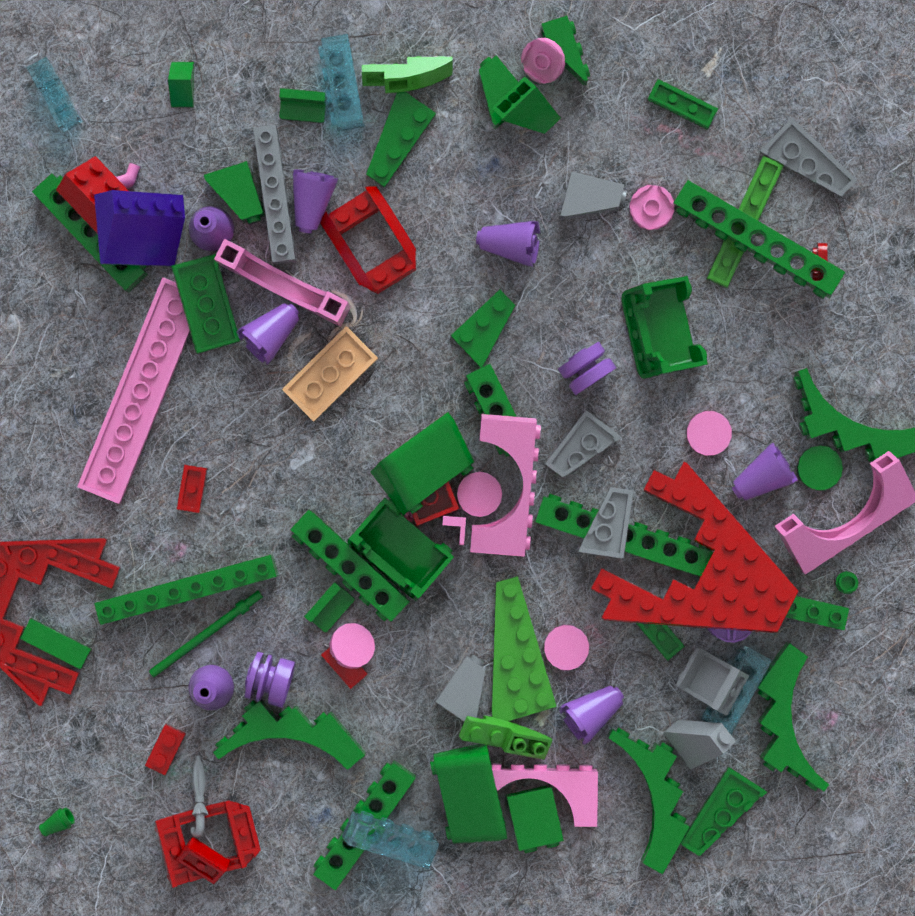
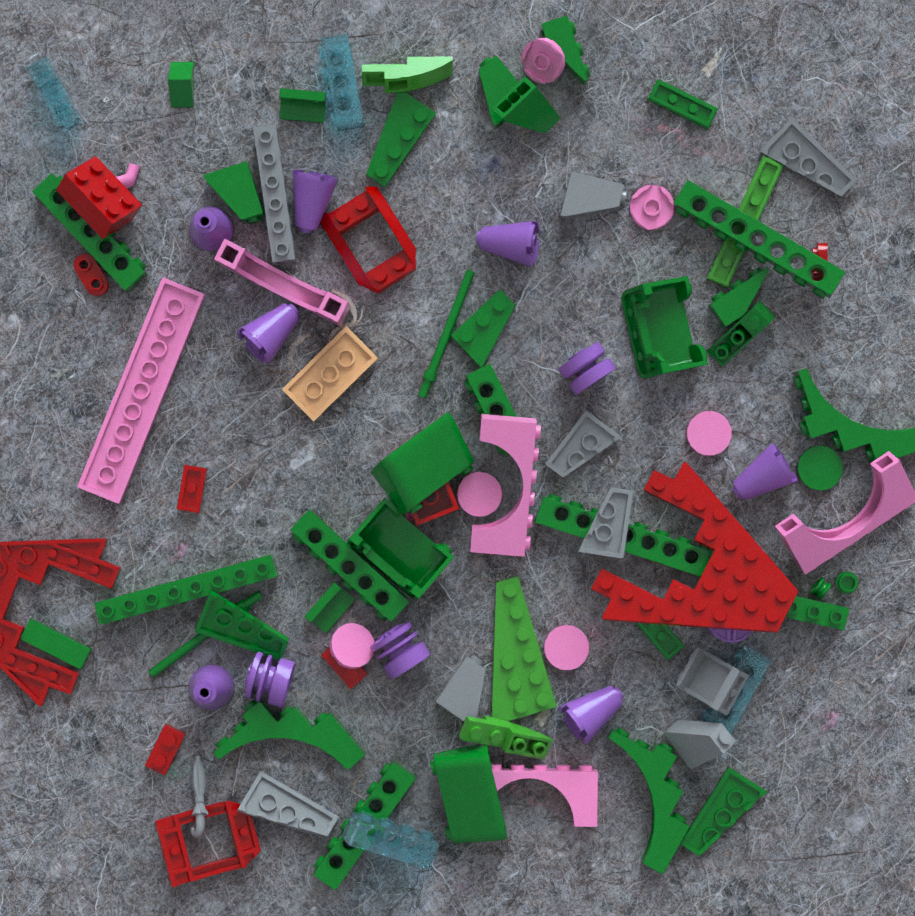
green cone [39,808,75,837] -> none
dark purple slope [94,190,185,266] -> none
green tile [171,254,240,354] -> none
red slope [176,837,230,884] -> none
bright pink panel [442,516,466,545] -> none
green panel [507,784,564,853] -> none
green arch [755,642,829,792] -> none
none -> red plate [74,254,109,296]
none -> green wing [195,589,289,660]
none -> light grey wing [237,771,339,838]
none -> medium lavender wheel [370,621,431,680]
none -> green bar [418,270,475,399]
none -> green slope [707,300,775,367]
none -> green slope [708,267,770,328]
none -> green bush [809,577,831,599]

